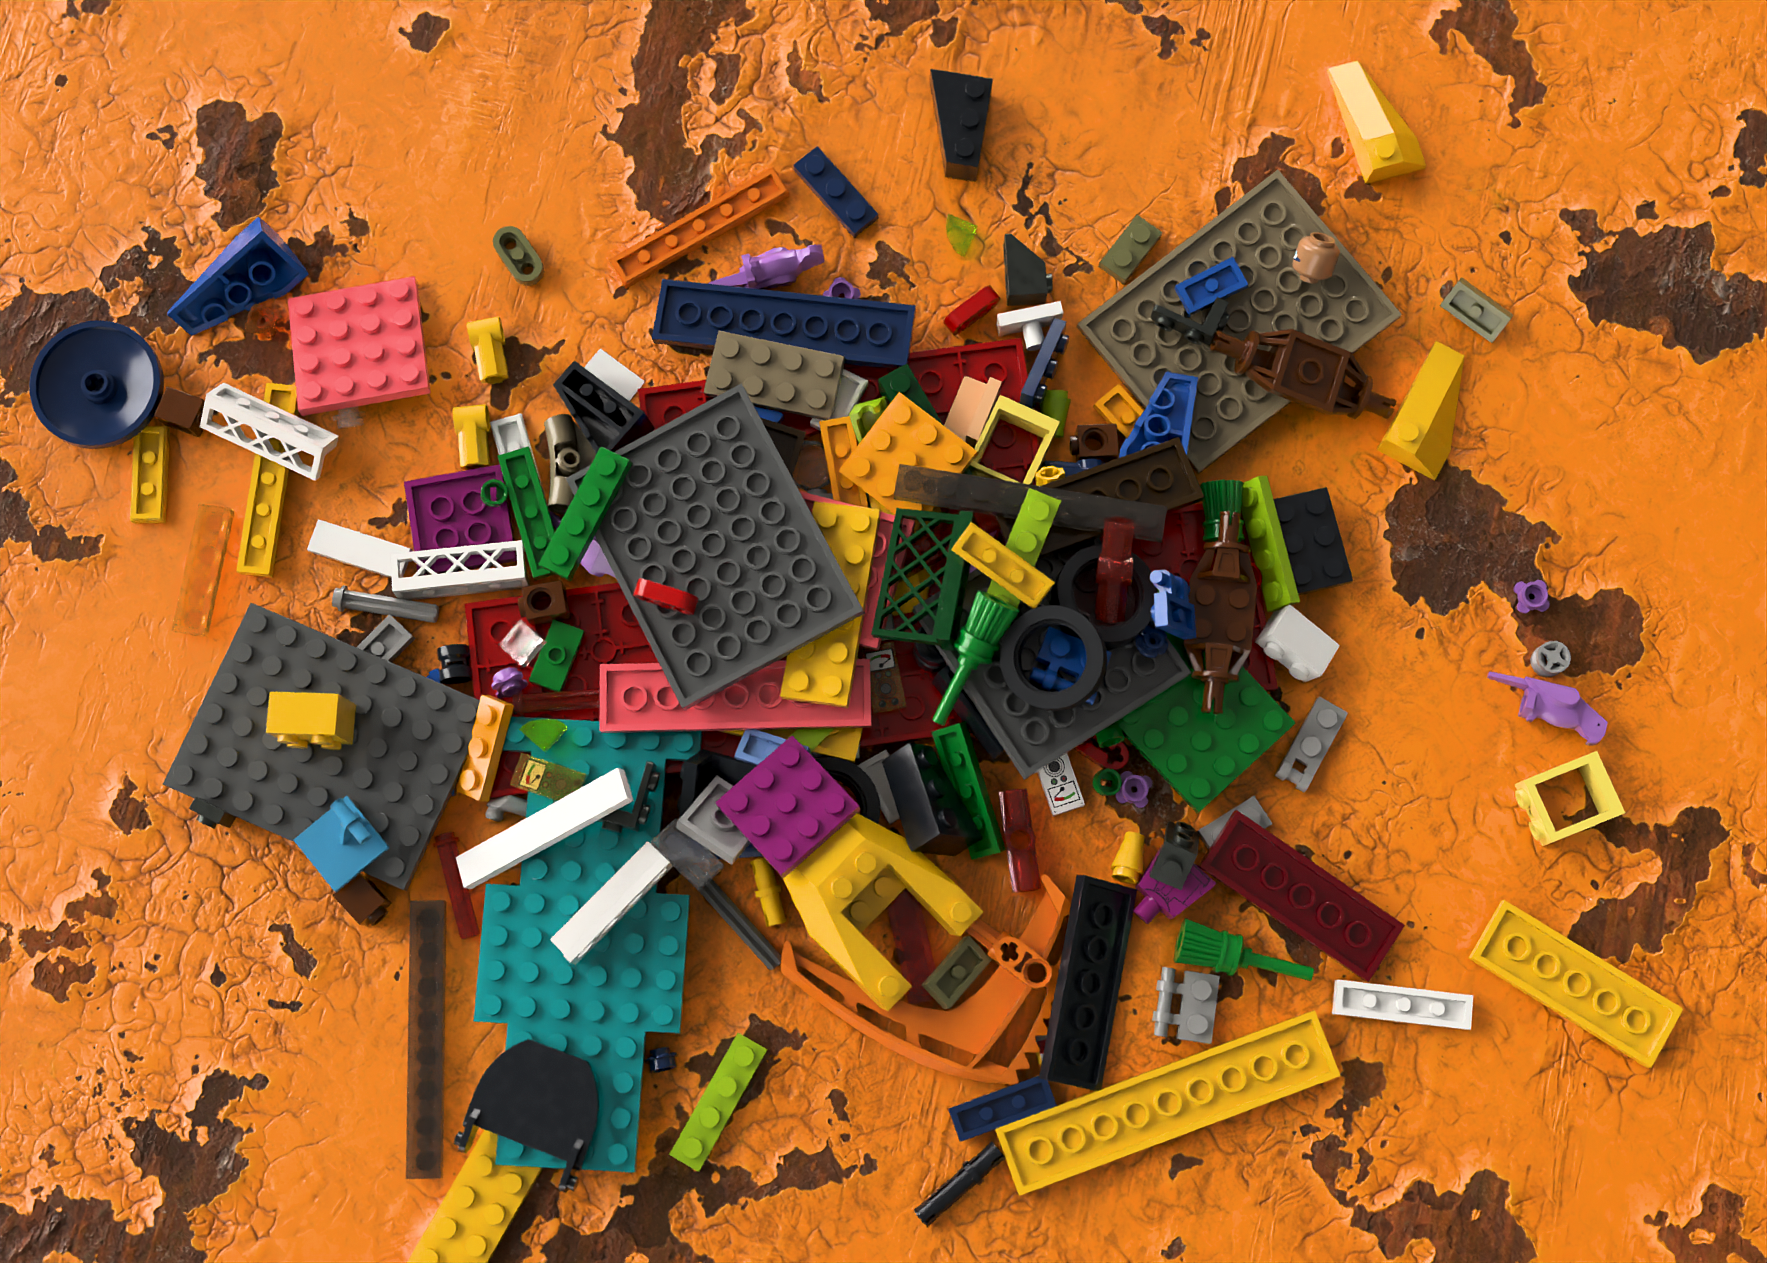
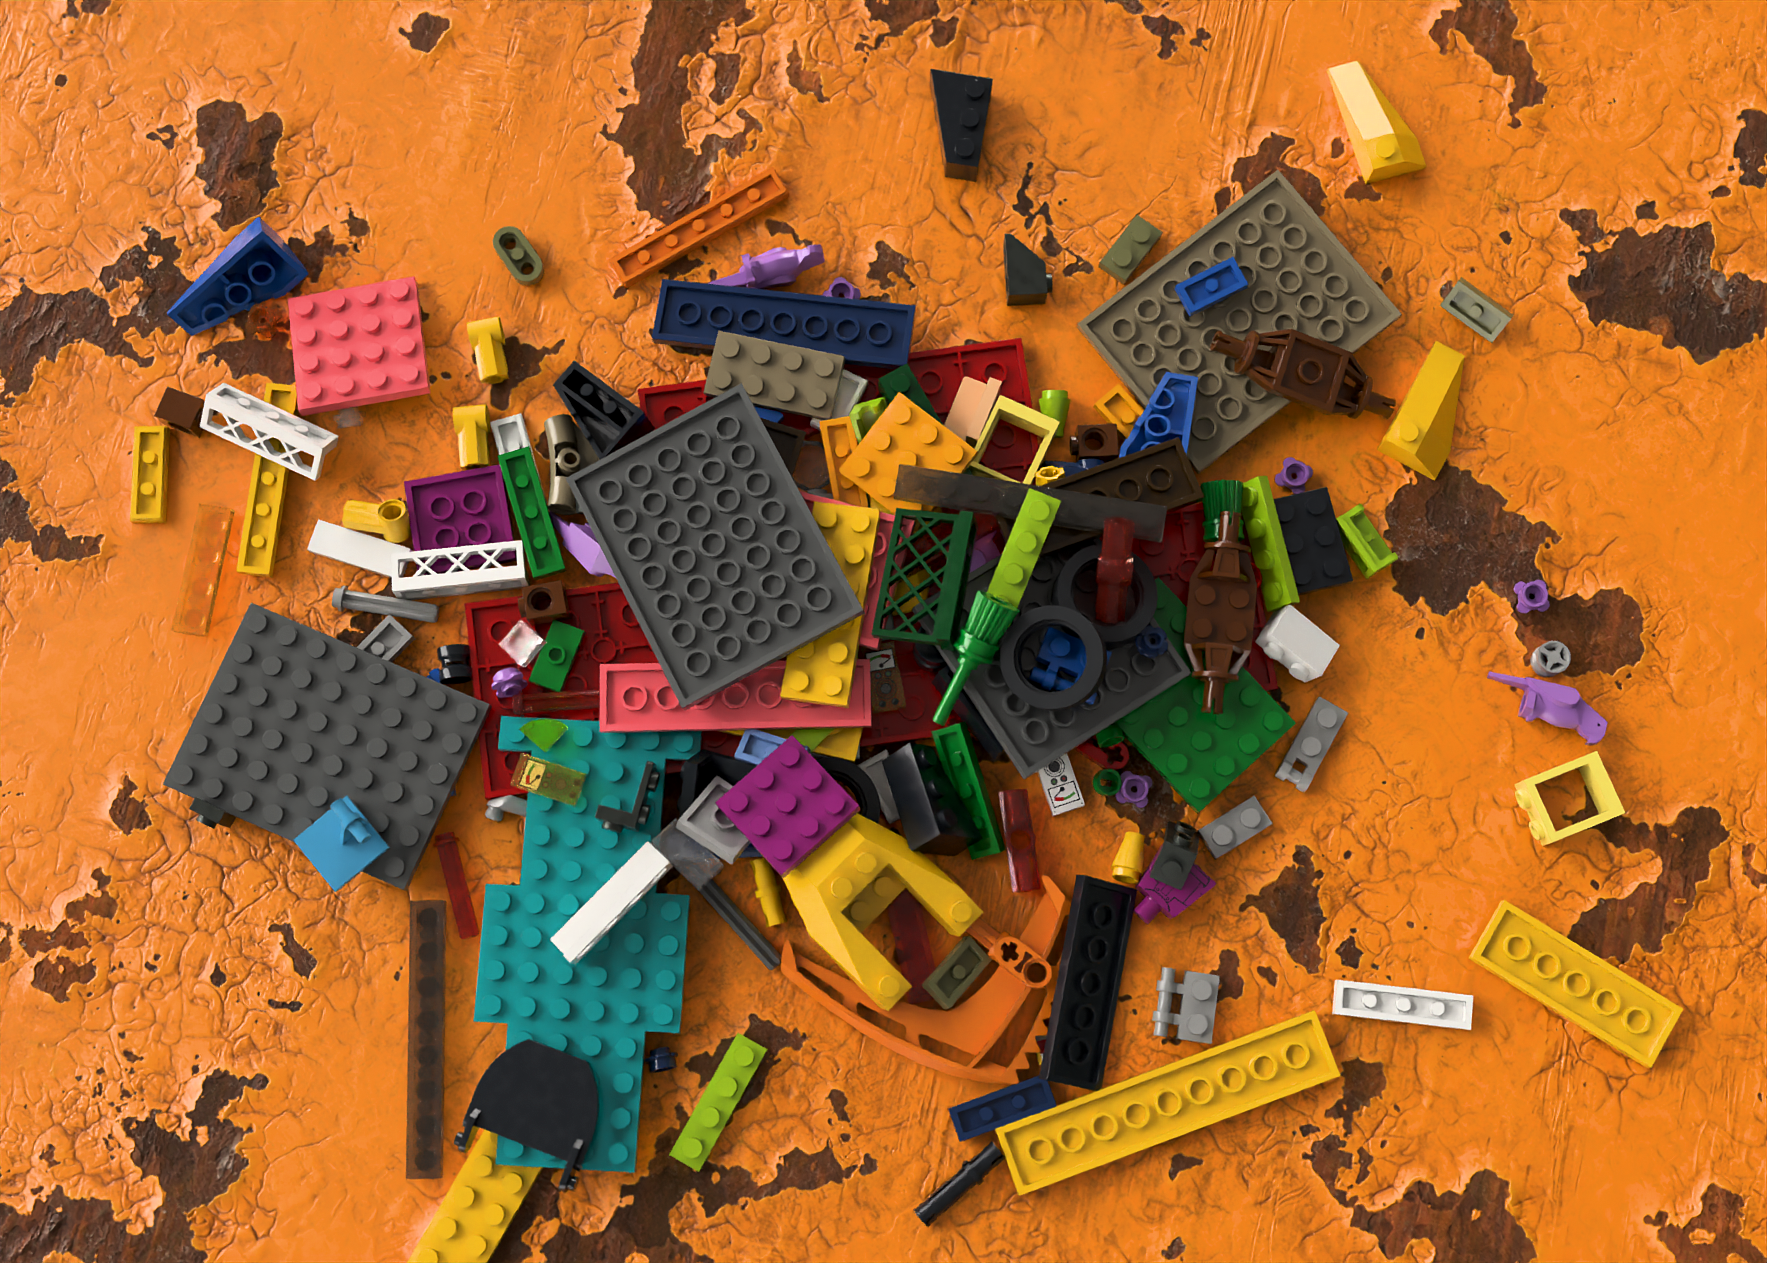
dark blue dish [29,320,164,449] -> none
yellow brick [266,692,356,750] -> none
reddish brown brick [332,872,392,927] -> none
light orange plate [456,695,514,802] -> none
white tile [456,768,634,889] -> none
green hinge [480,479,508,507] -> none
green plate [538,447,633,581] -> none
white sticker [584,349,644,401] -> none
red beam [633,579,699,615] -> none
dark blue plate [793,146,878,238] -> none
red beam [943,285,1001,335] -> none
clear neon green tile [946,214,978,257] -> none
yellow tile [951,522,1055,609] -> none
white tile [996,301,1063,351] -> none
dark blue plate [1020,318,1069,410] -> none
blue plate [1150,569,1196,640] -> none
pearl dark grey bracket [1151,297,1230,345] -> none
green piece [1173,918,1314,981] -> none
dark red plate [1198,810,1405,982] -> none
medium nougat head [1292,232,1340,284] -> none
none -> yellow piece [342,499,412,543]
none -> medium lavender plate [1275,457,1313,494]
none -> lime hinge [1336,504,1398,580]

